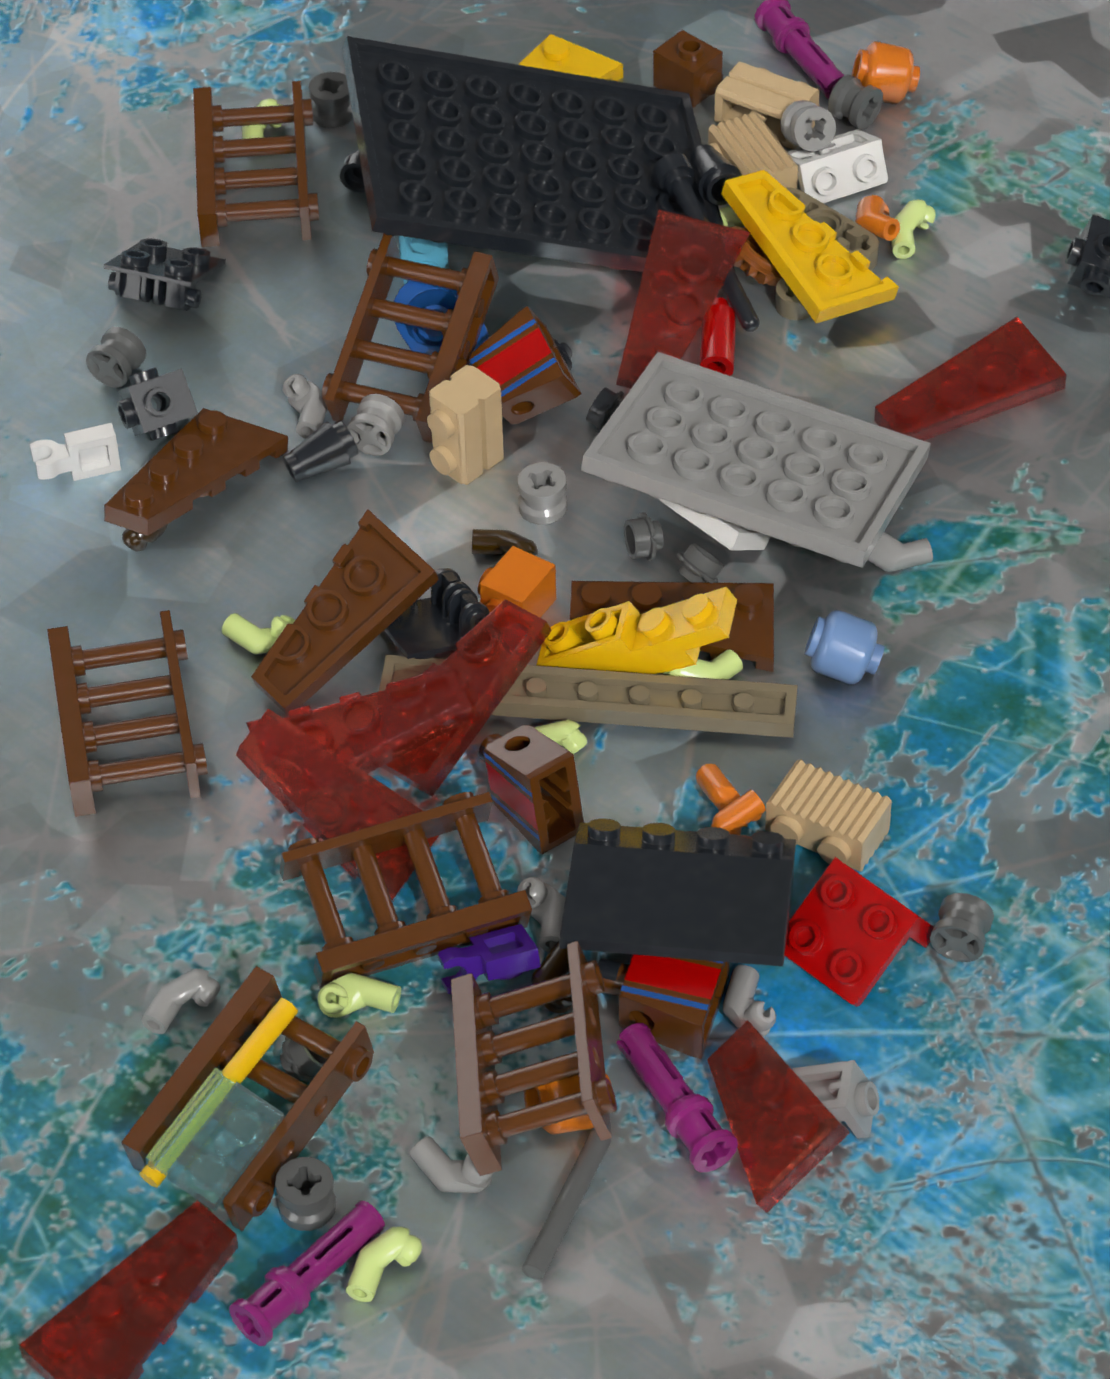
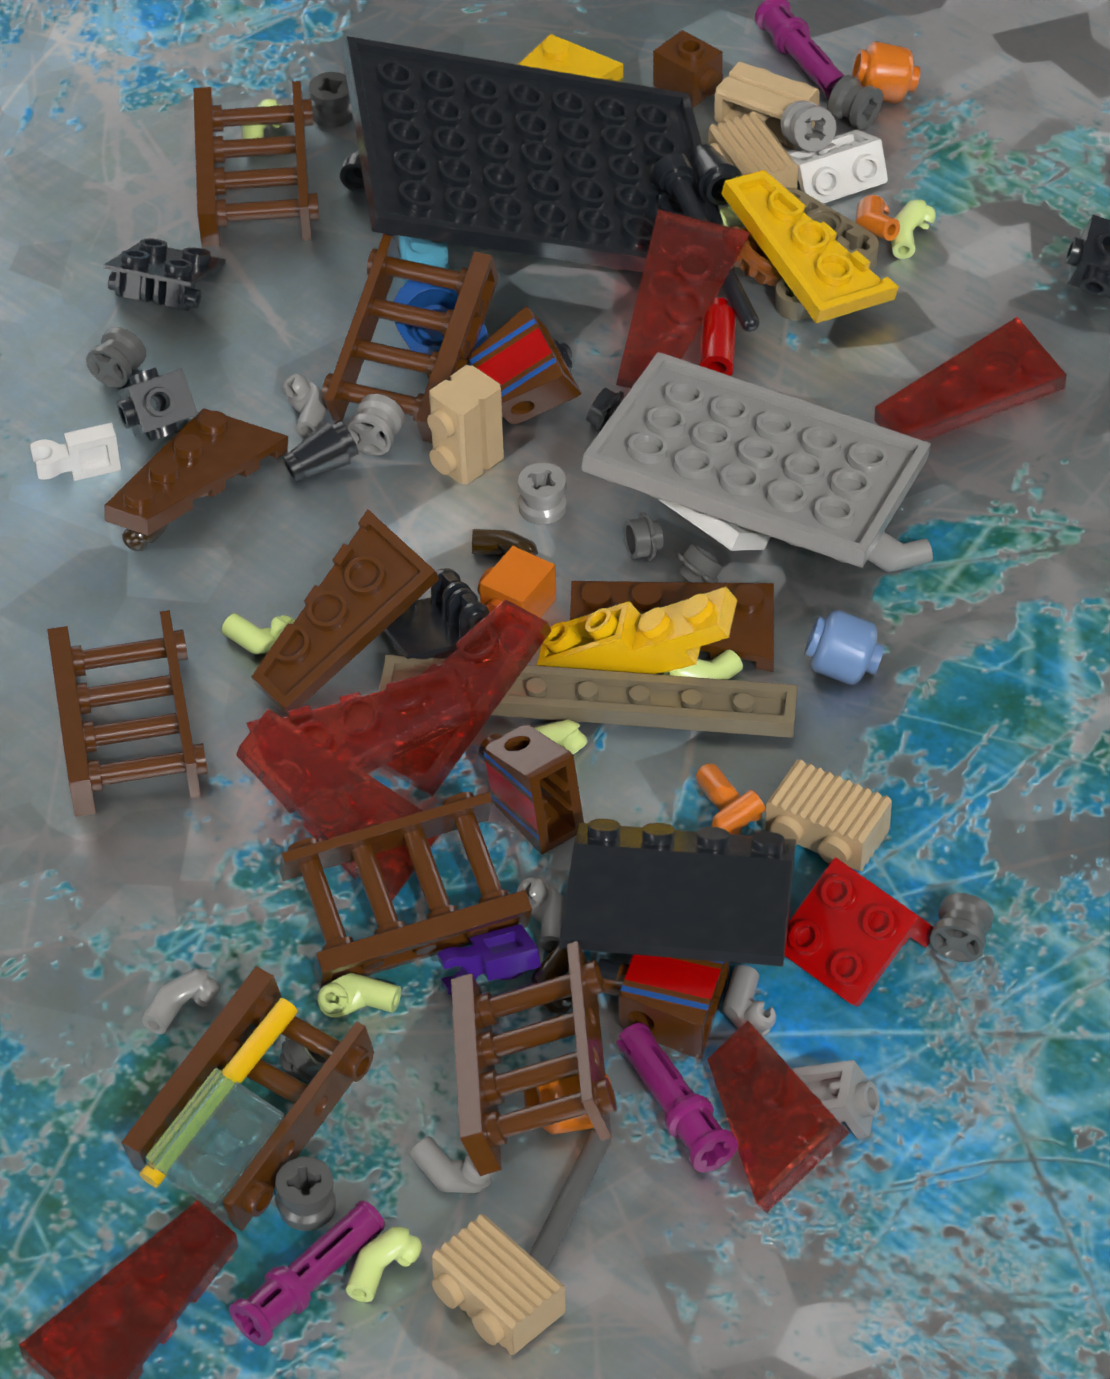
none -> tan brick [432,1214,566,1355]

